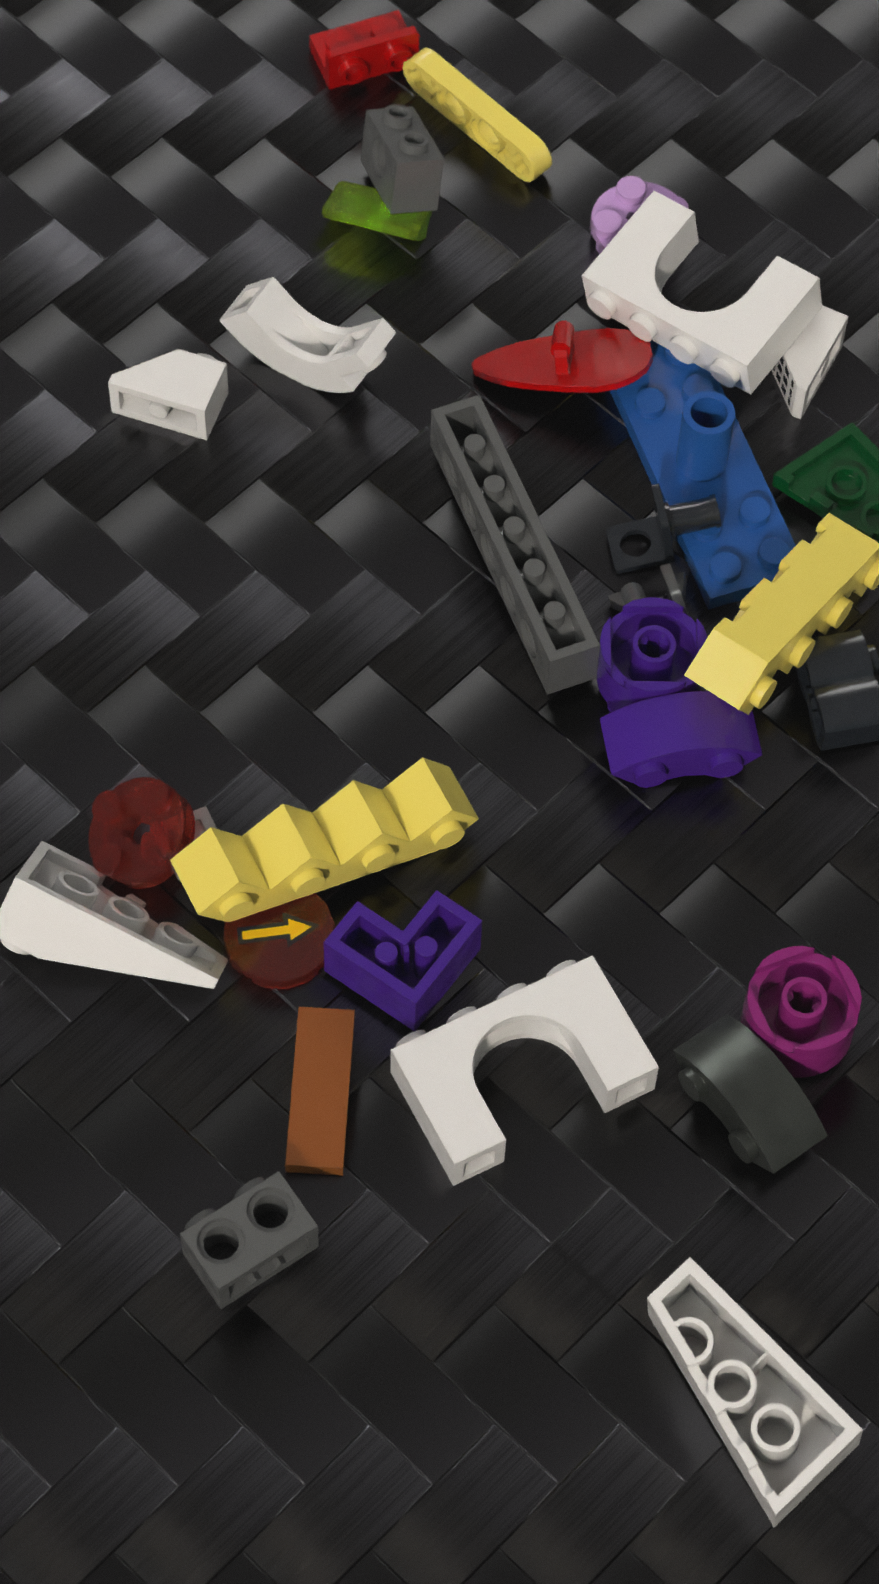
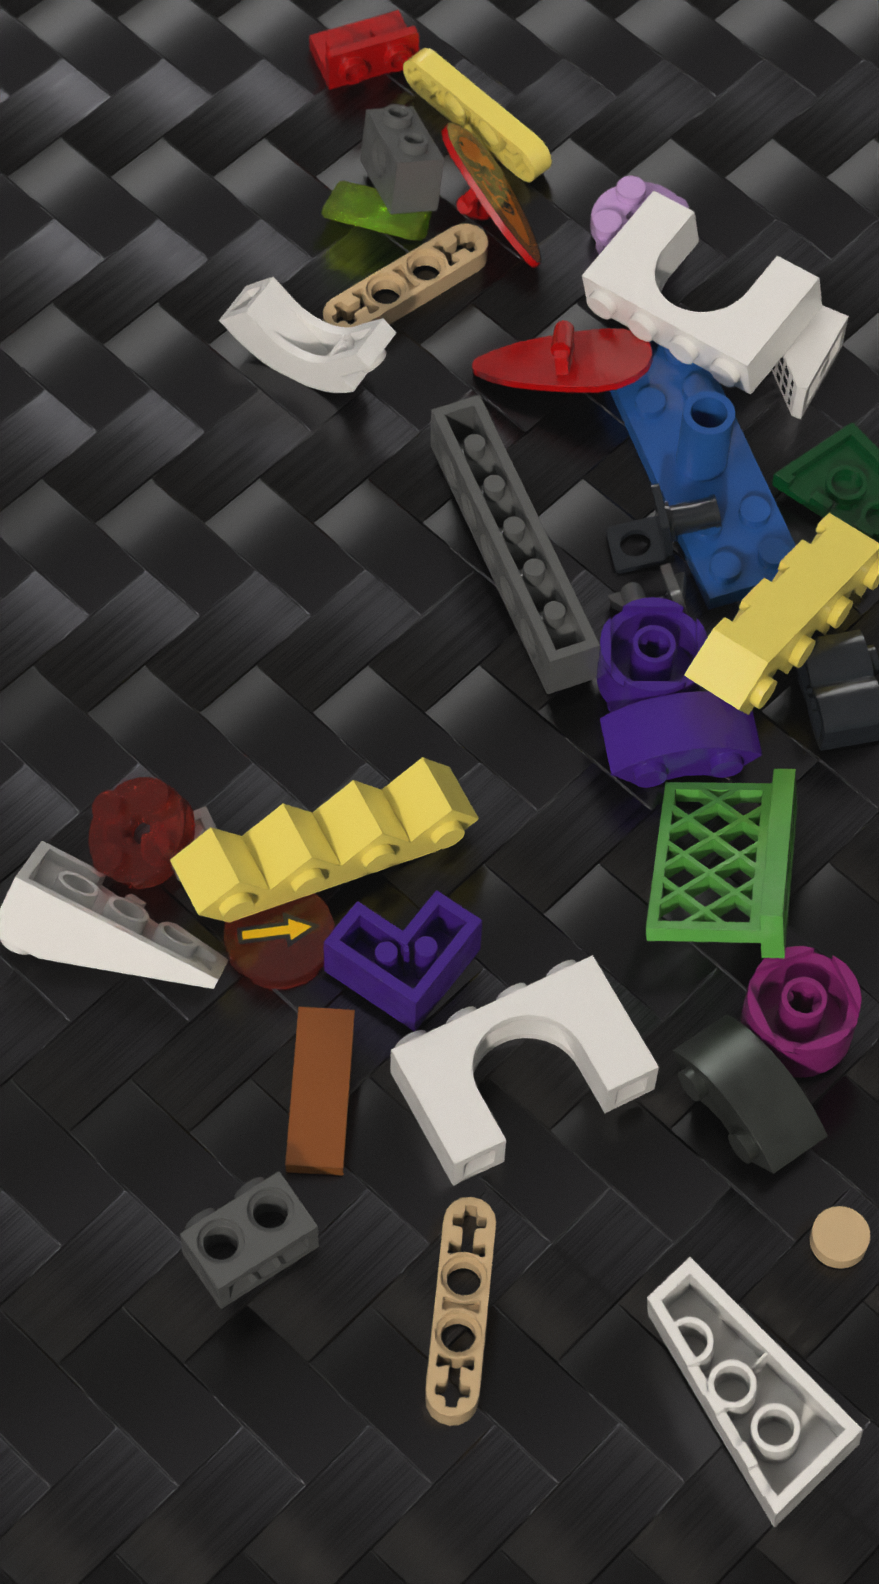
white slope [108,349,229,440] -> none
none -> tan beam [323,224,488,327]
none -> tan beam [425,1197,496,1426]
none -> shield [441,122,542,268]
none -> bright green fence [646,769,797,958]
none -> tan tile [810,1206,870,1268]

